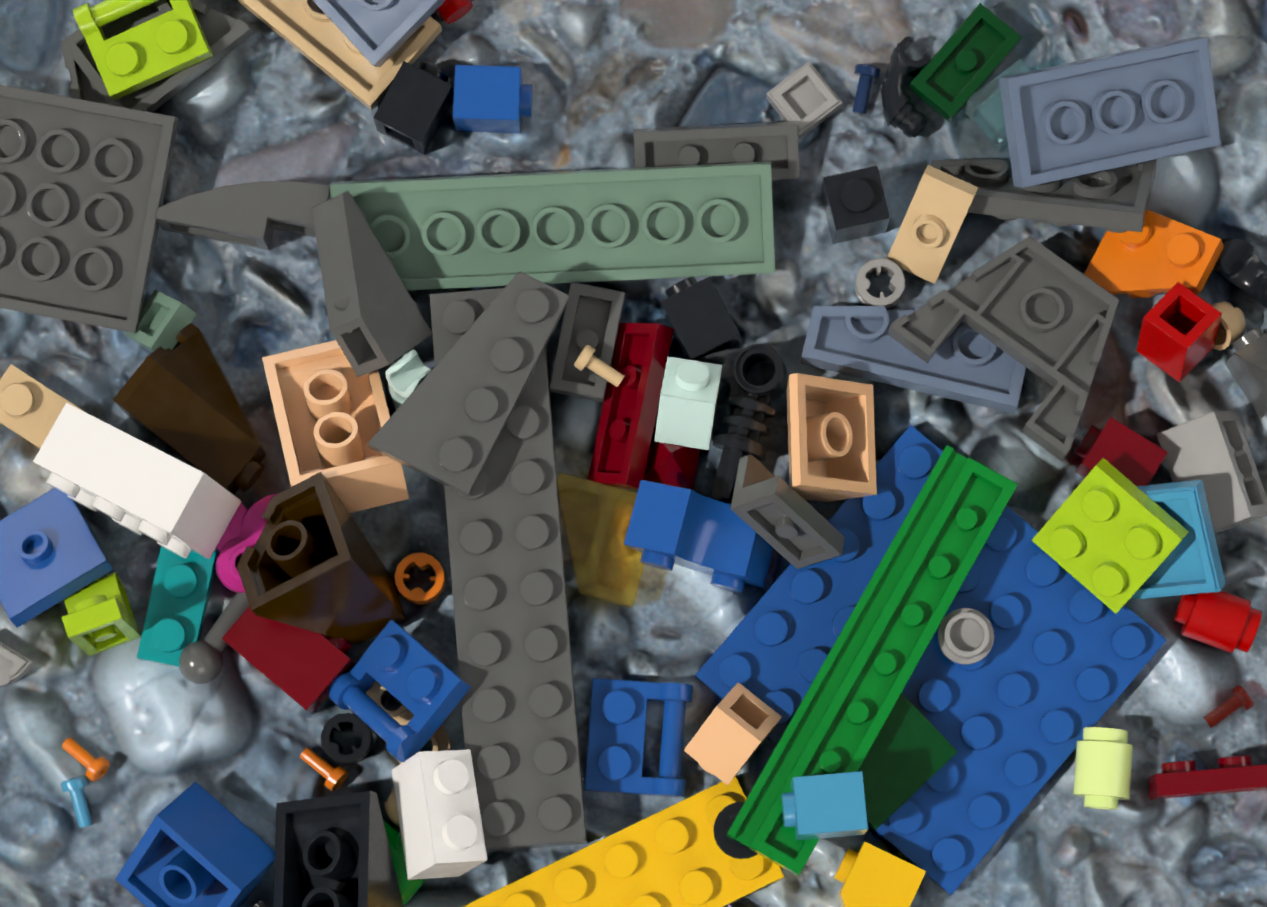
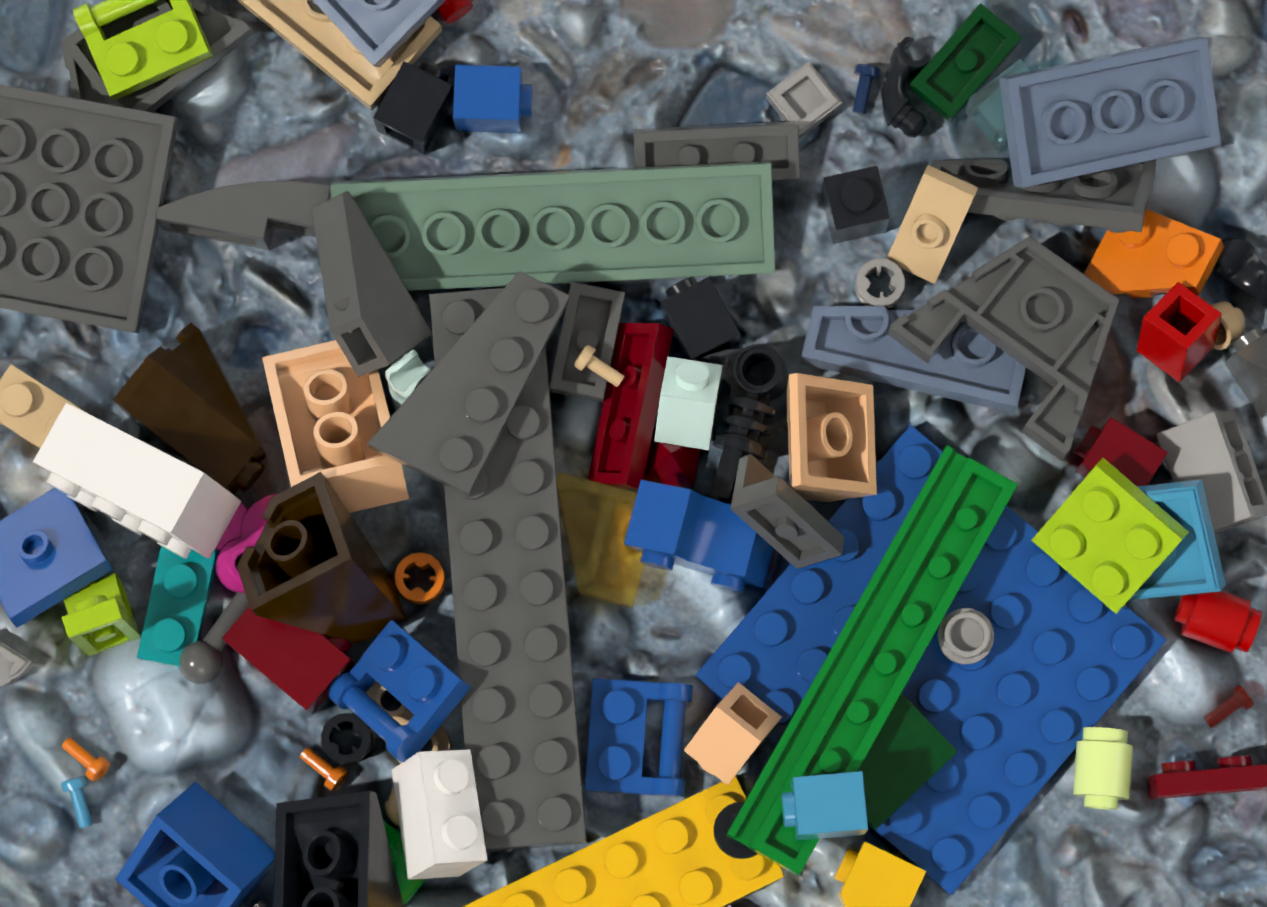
sand green plate [124,290,196,352] -> none

